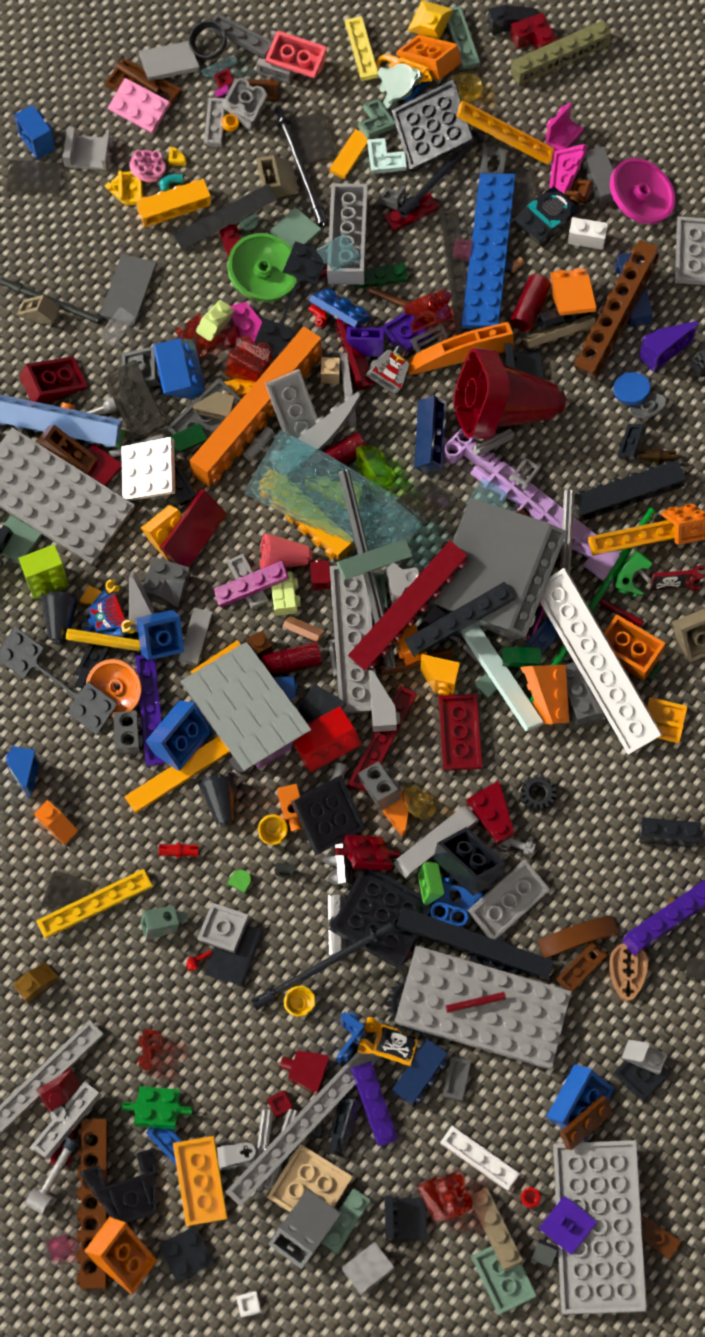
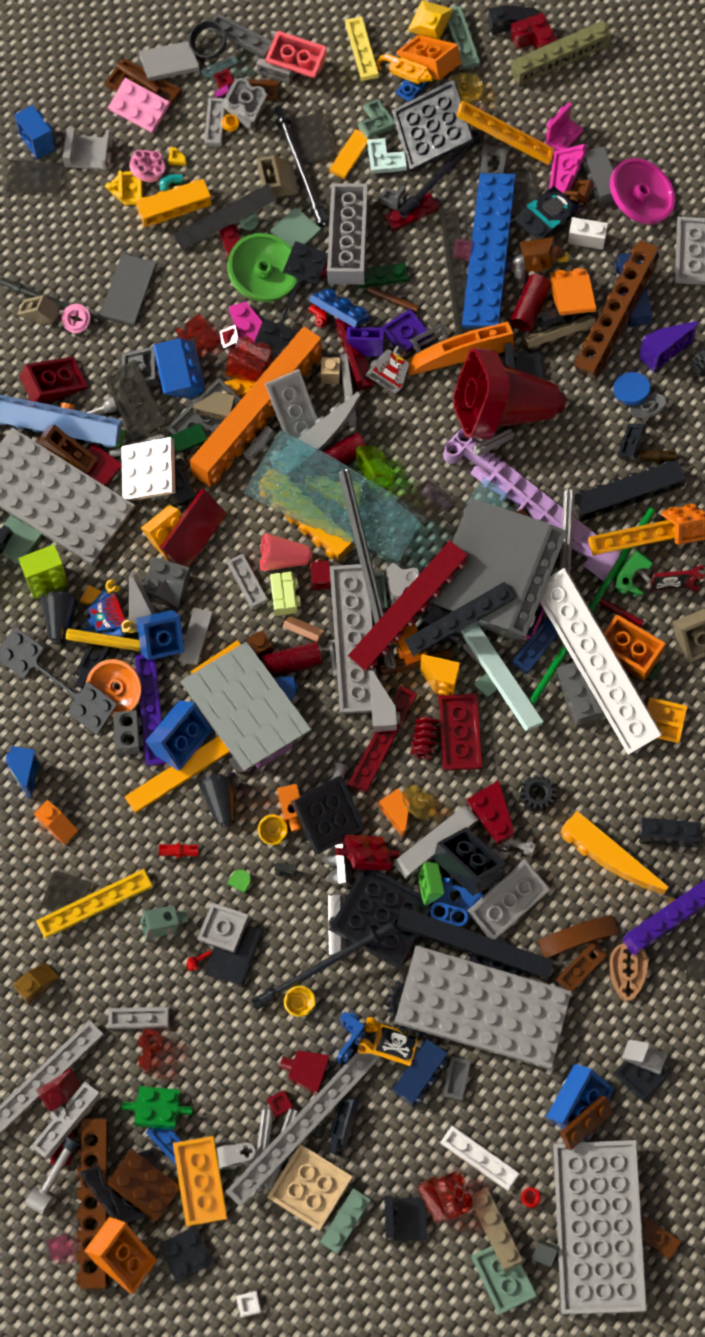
clear tile [99,307,136,347] -> none
yellowish green brick [196,300,234,341] -> none
magenta plate [214,560,289,608] -> none
dark grey slope [268,1188,341,1269] -> none
red slope [293,706,362,772] -> none
black tile [298,683,347,724] -> none
clear light blue piece [317,235,360,271] -> none
sand green tile [337,539,412,581] -> none
flat silver piece [342,1242,394,1296] -> none
dark purple plate [351,1061,398,1147] -> none
dark grey brick [358,762,401,811] -> none
tile [378,63,422,110] -> none
clear red piece [404,289,453,333] -> none
dark blue brick [414,395,447,474] -> none
dark red bar [445,992,506,1013] -> none
dark green tile [502,647,541,667] -> none
light grey tile [509,458,541,489] -> none
orange wedge [521,665,569,724] -> none
dark purple piece [538,1196,597,1255] -> none
none -> bright pink gear [62,304,91,333]
none -> reddish brown plate [107,1149,180,1222]
none -> light grey tile [108,1007,169,1030]
none -> dark red piece [410,717,440,760]
none -> reddish brown torso [513,237,568,283]
none -> light orange slope [561,811,669,895]

